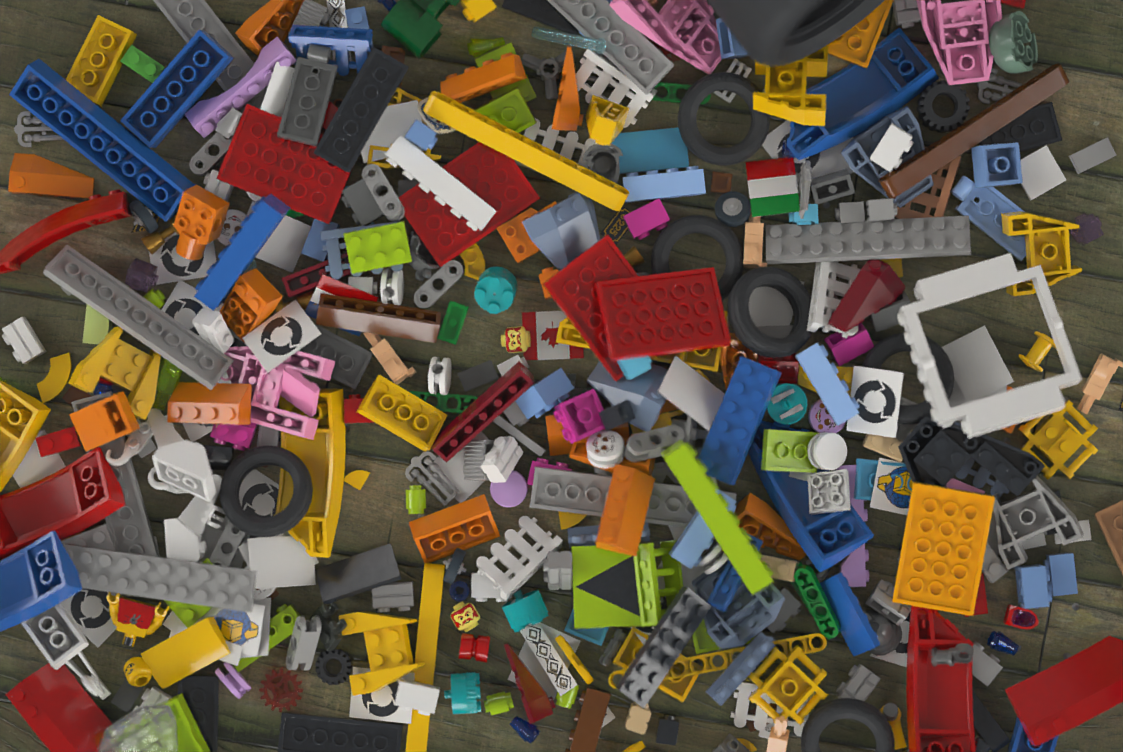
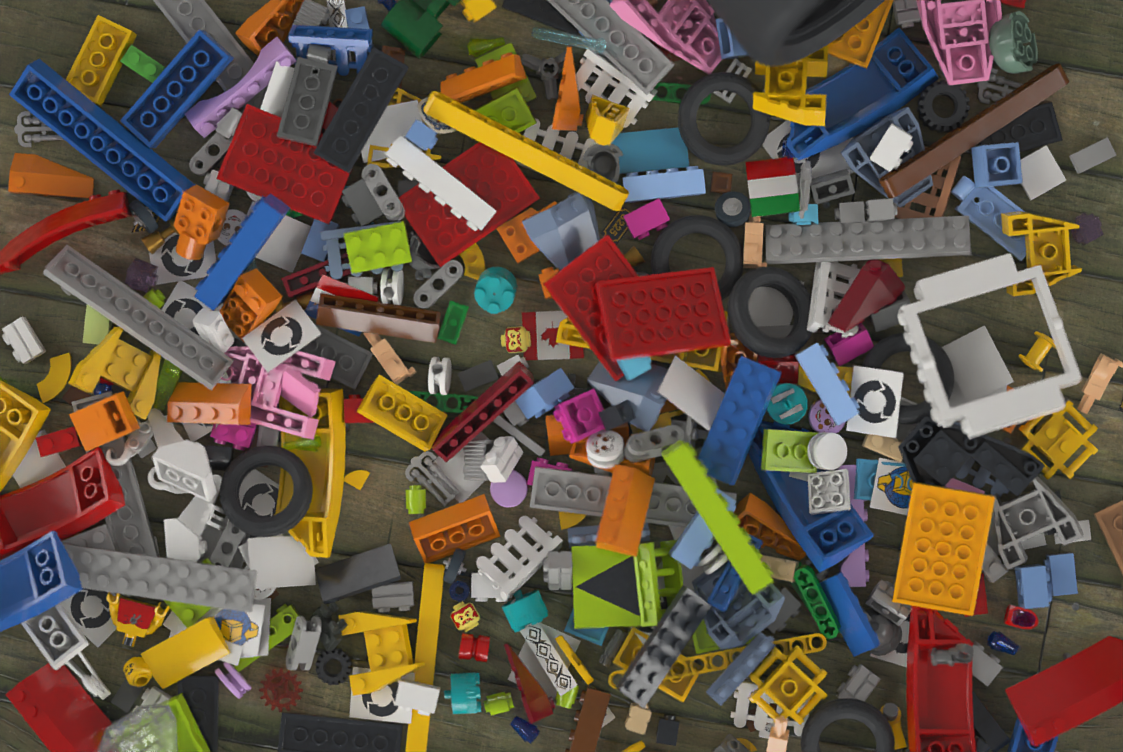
none -> clear neon green cone [283,433,321,452]

